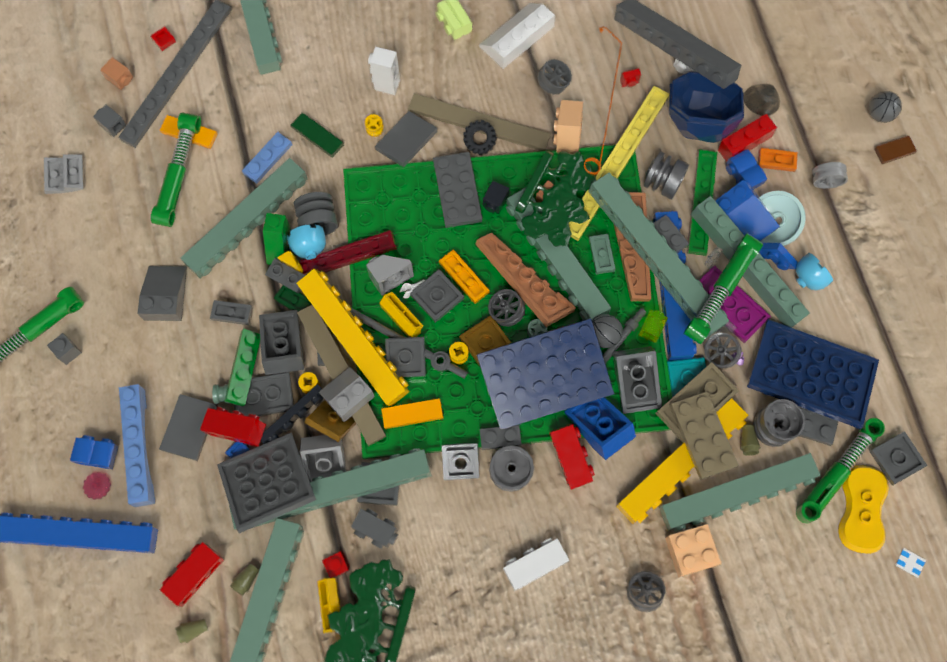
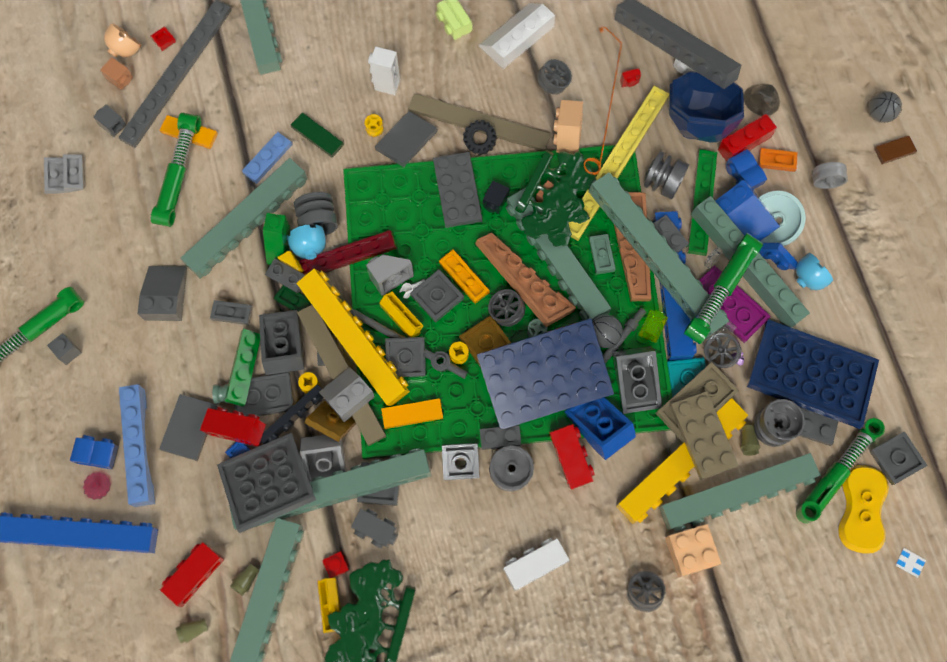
none -> light nougat cylinder [104,23,142,58]

